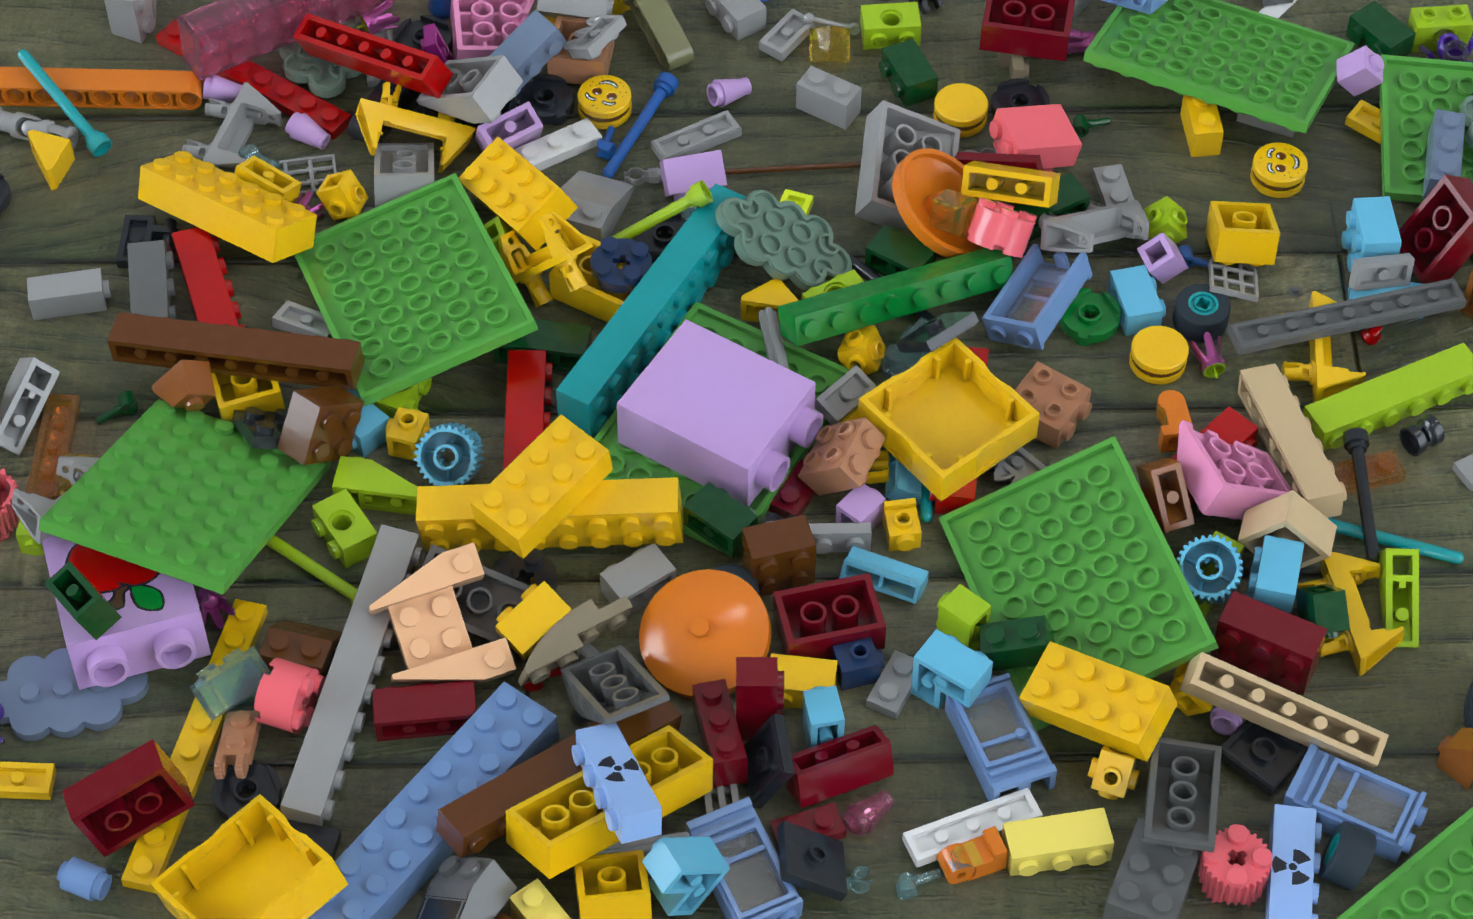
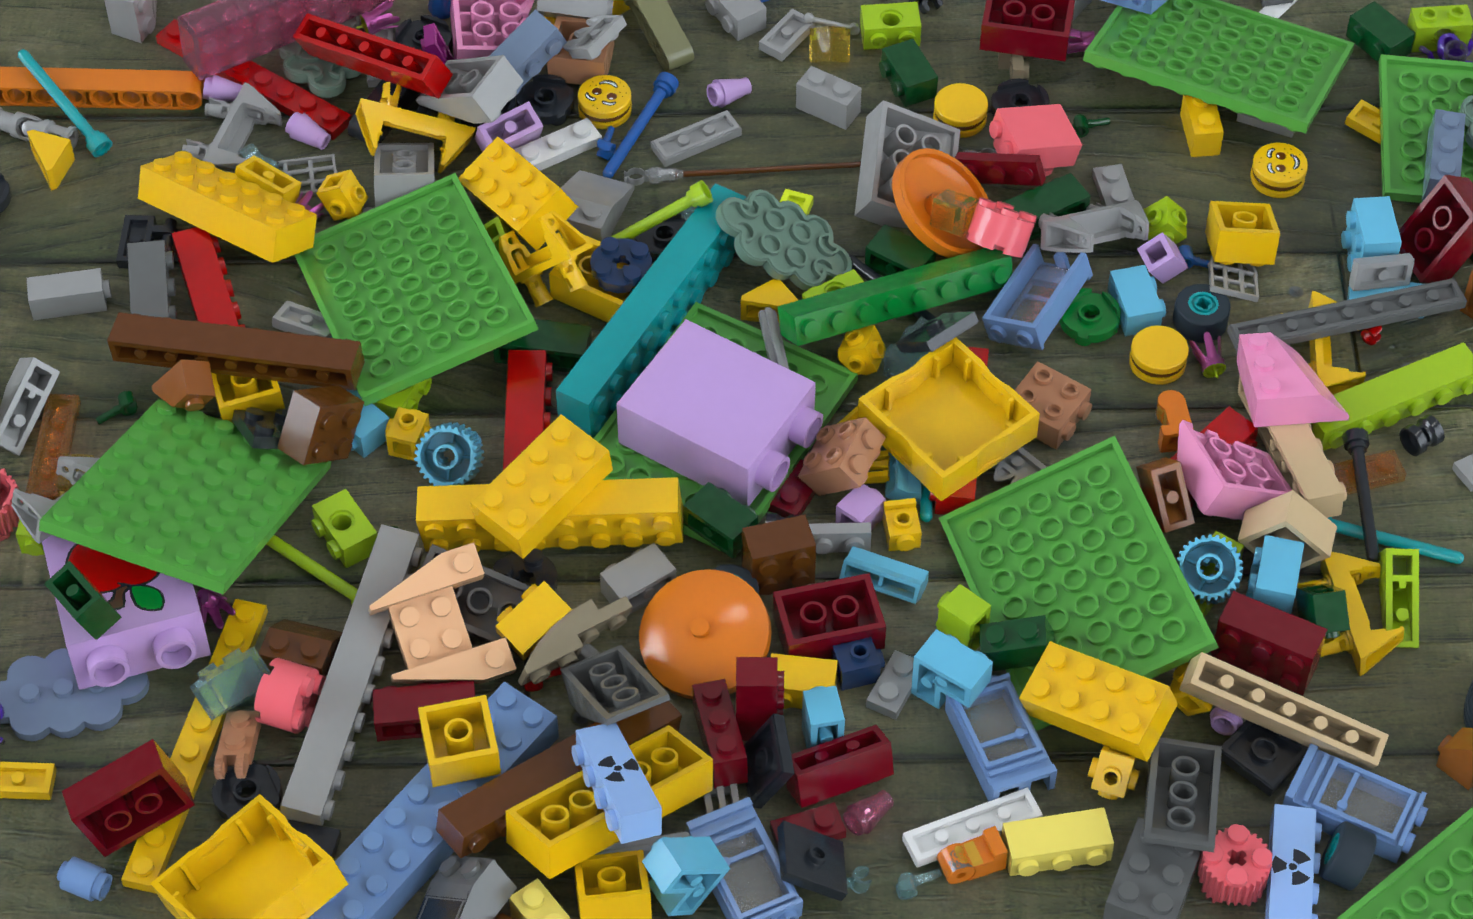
lime slope [332,456,417,515] -> none
lavender brick [659,150,727,201] -> none
light grey plate [815,365,877,425] -> none
yellow brick [961,161,1061,208] -> none
lavender brick [1337,45,1384,97] -> none
none -> yellow brick [418,695,501,787]
none -> bright pink wedge [1237,332,1349,427]

